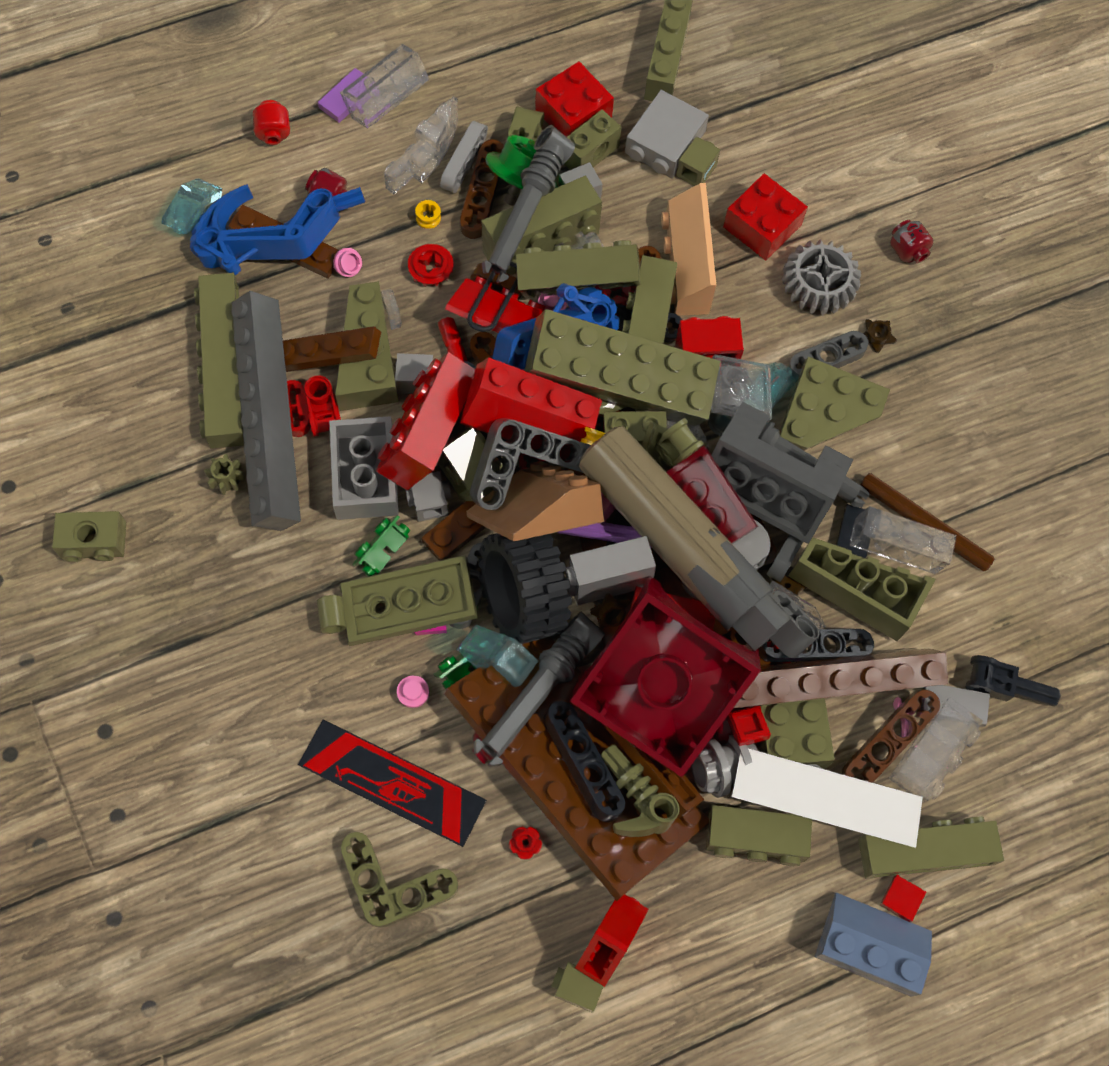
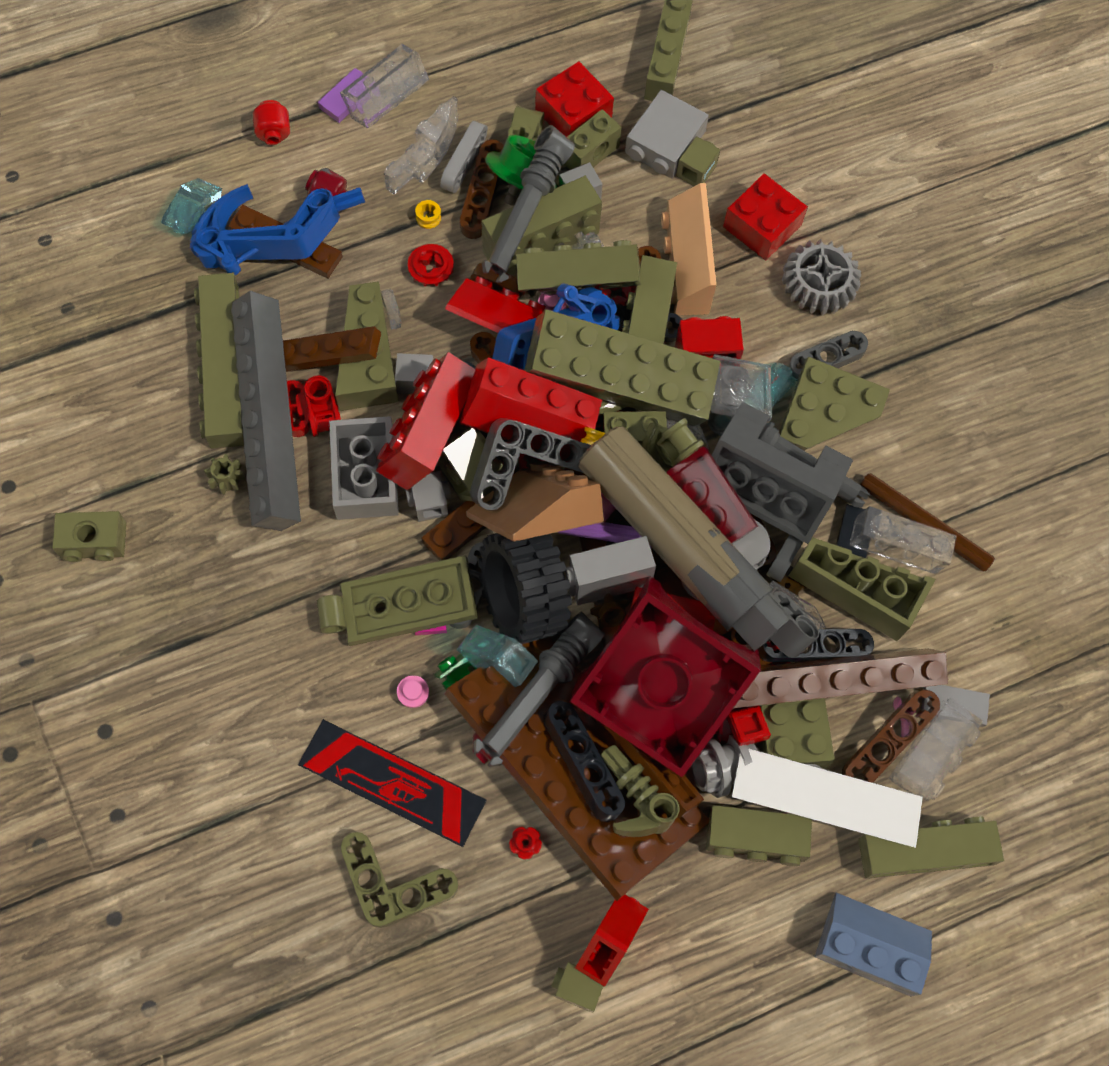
bright pink plate [333,248,362,277] -> none
green hinge [352,515,410,577] -> none
red piece [438,317,469,362] -> none
black piece [467,262,518,332] -> none
dark brown plate [863,319,897,353] -> none
red tile [880,875,927,922] -> none
dark red head [890,220,934,263] -> none
black connector [965,655,1061,707] -> none

